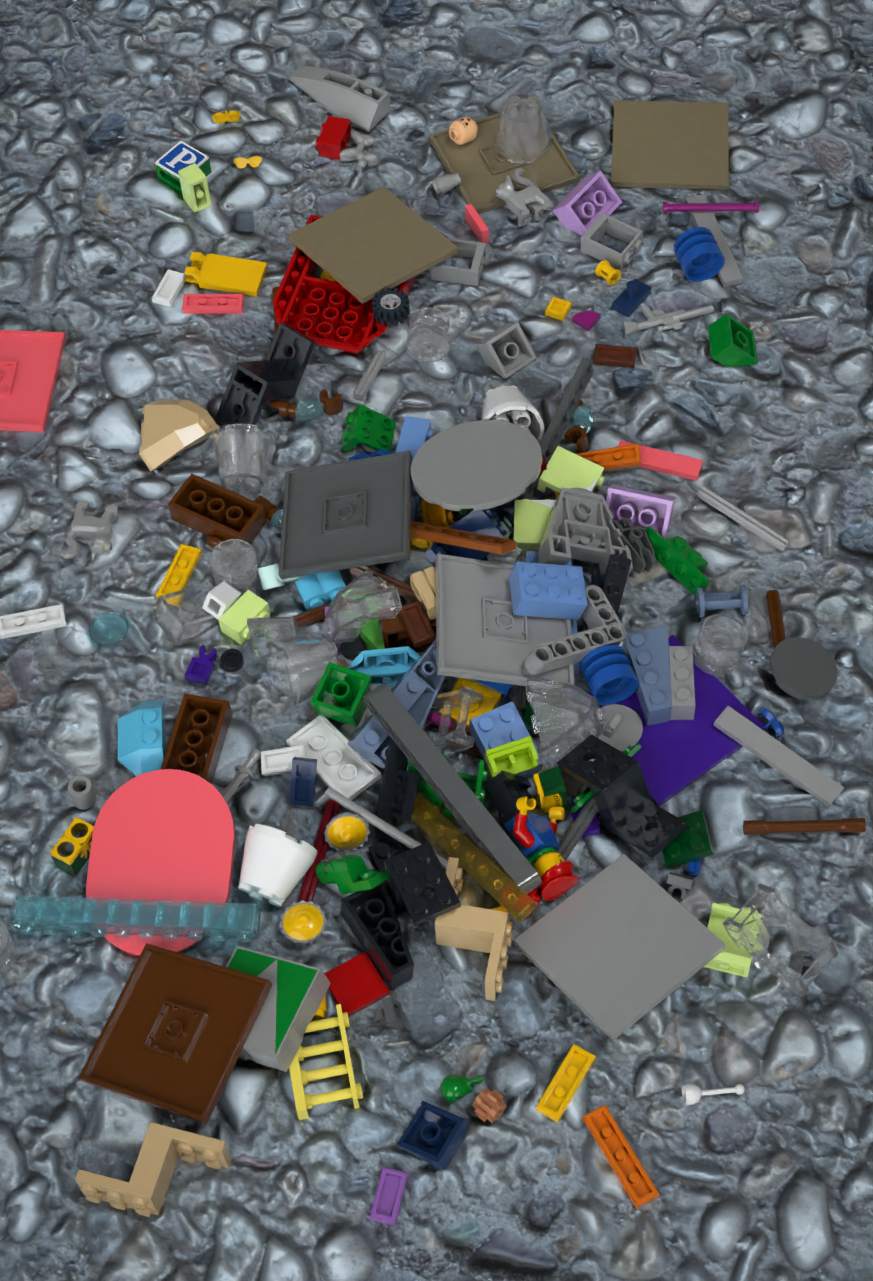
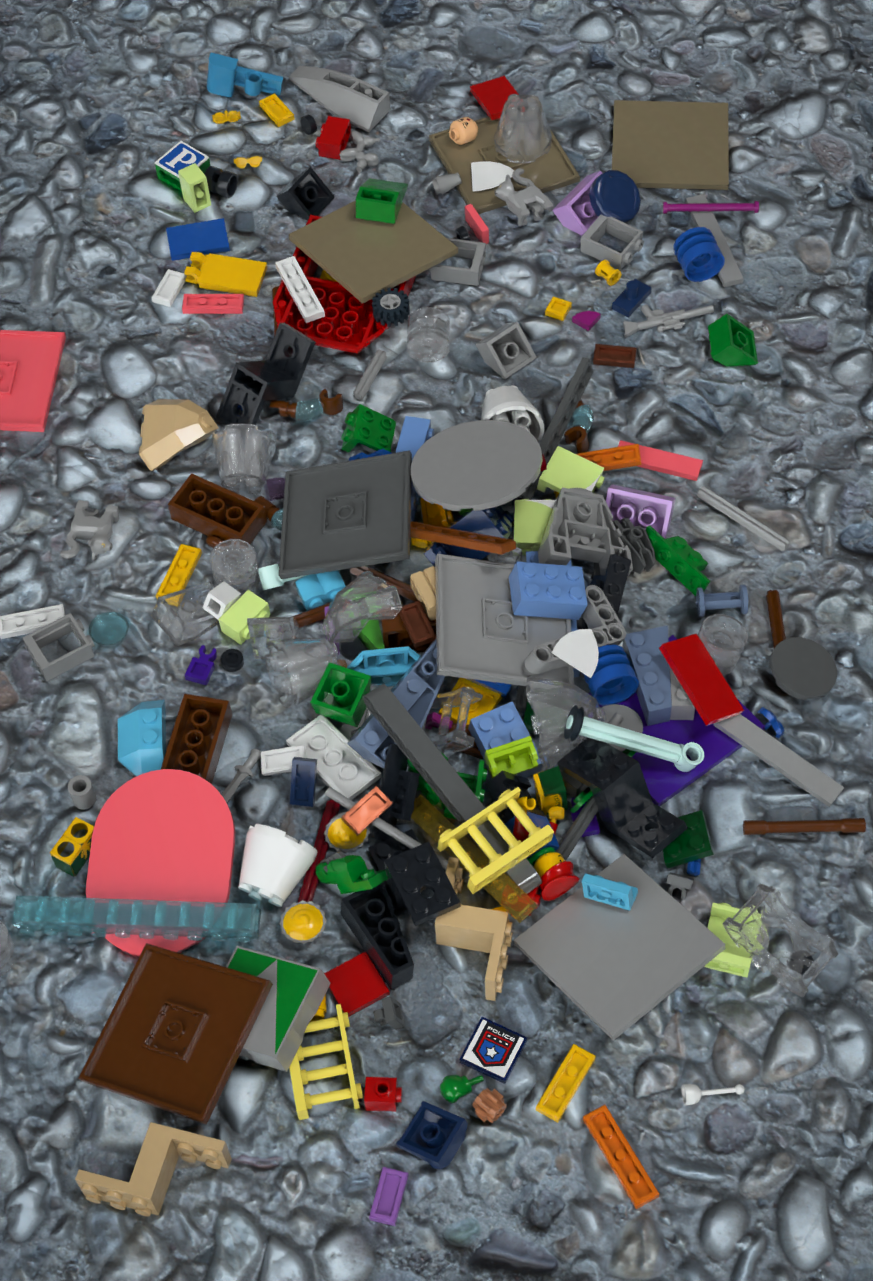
none -> light grey window [23,613,95,682]
none -> blue tile [166,218,230,261]
none -> black wheel [204,166,238,198]
none -> dark azure plate [207,53,283,97]
none -> yellow tile [259,93,295,127]
none -> clear purple tile [266,477,285,501]
none -> white plate [275,256,325,323]
none -> black slope [276,167,335,220]
none -> black tile [300,114,317,135]
none -> tile [341,786,393,836]
none -> green slope [356,178,408,224]
none -> red brick [364,1077,402,1112]
none -> light yellow fence [437,787,554,894]
none -> black tile [455,226,471,241]
none -> tile [459,1017,528,1084]
none -> red tile [470,76,527,121]
none -> white sticker [471,161,514,191]
none -> white sticker [551,629,599,678]
none -> light aqua piece [564,705,704,772]
none -> medium azure bracket [582,873,638,911]
none -> dark blue piece [589,170,641,223]
none -> red tile [659,633,744,726]

